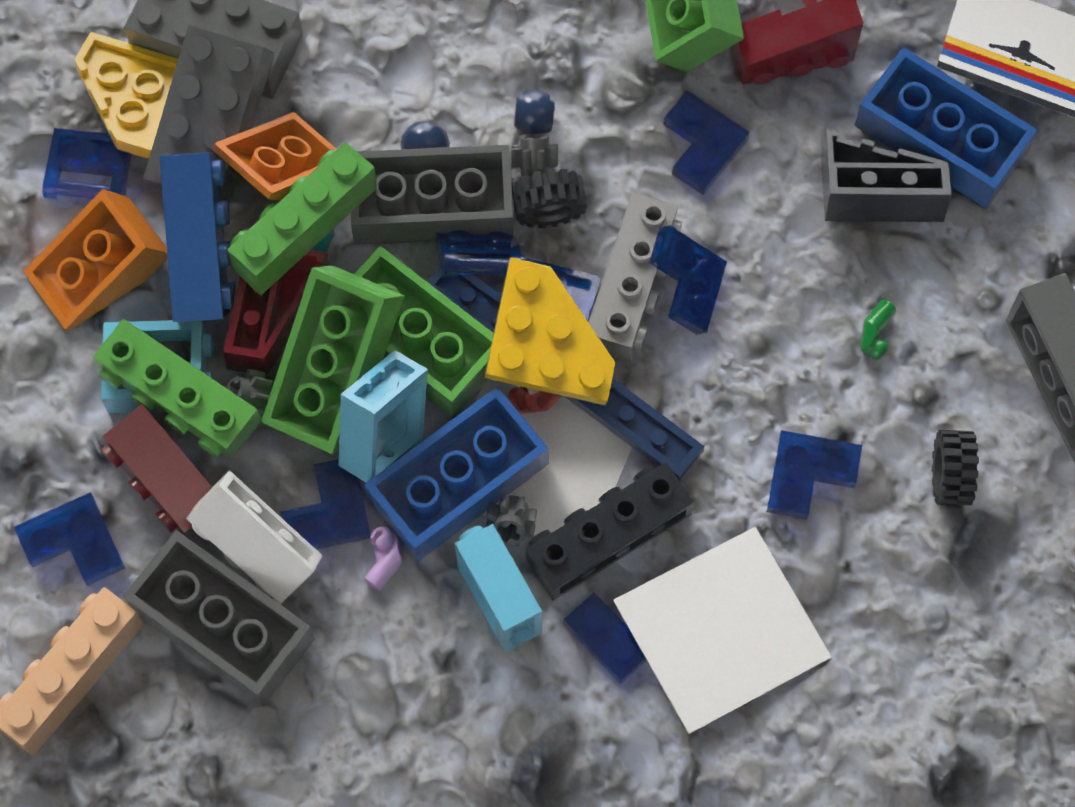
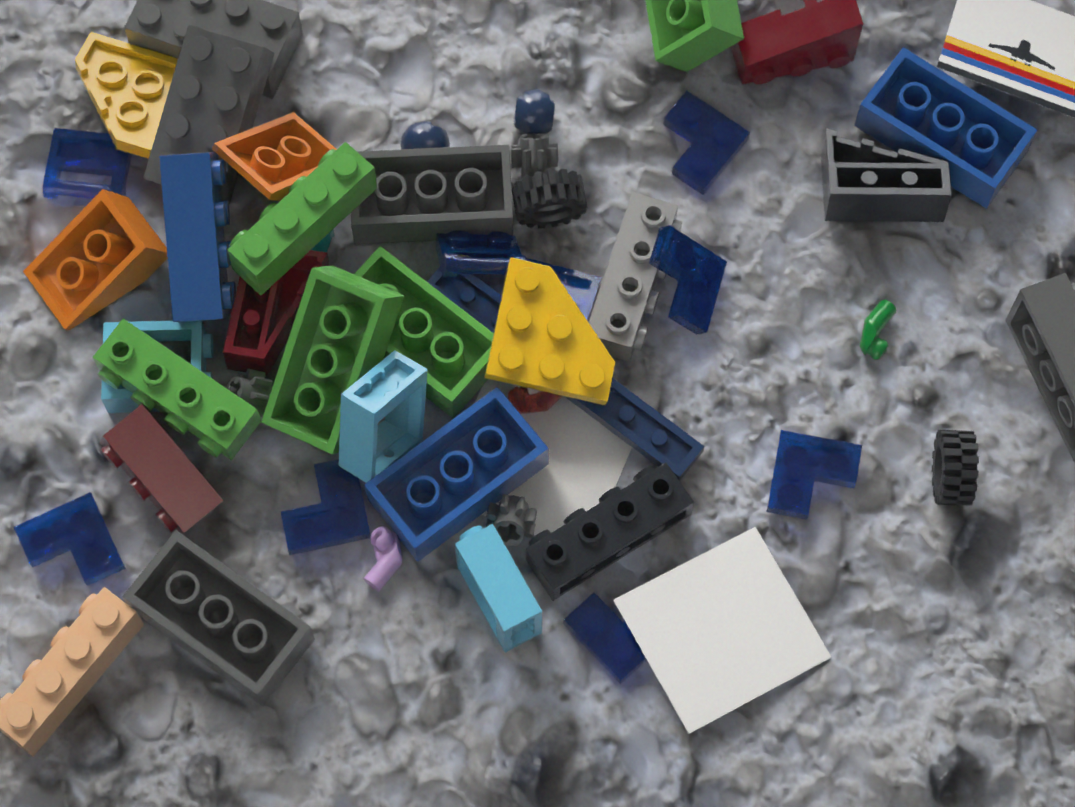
white brick [186,470,322,604] -> none

